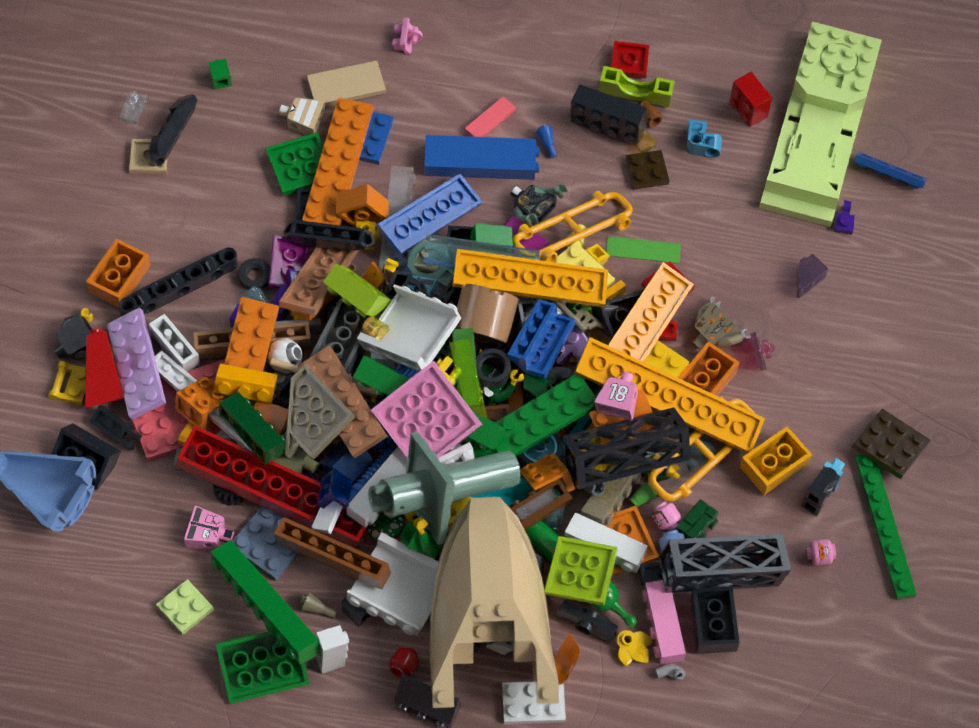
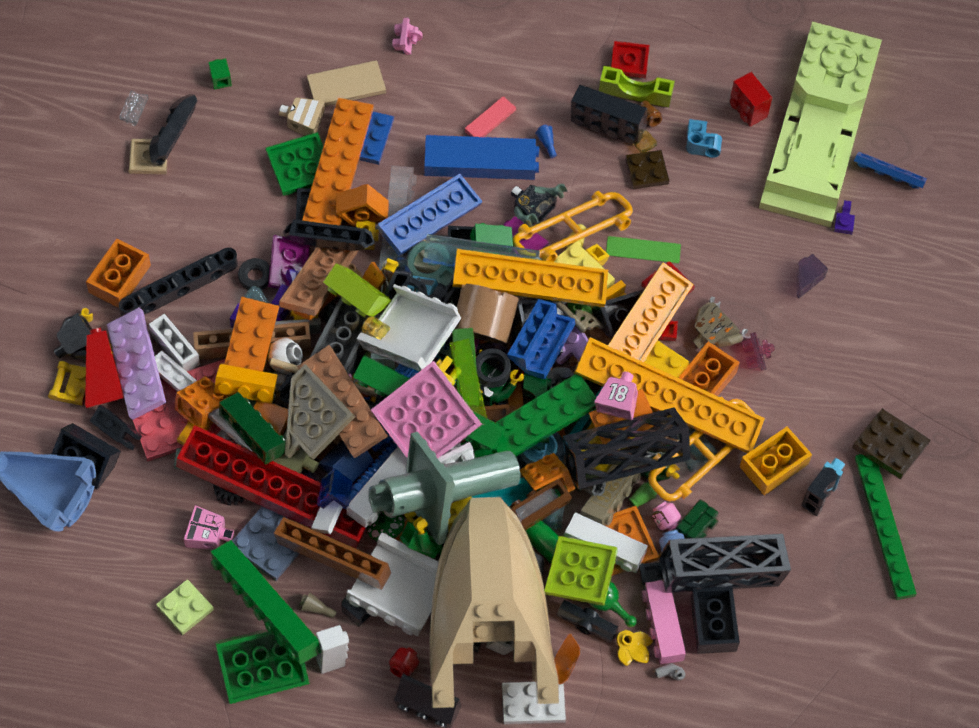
bright pink head [807,539,836,566] -> none

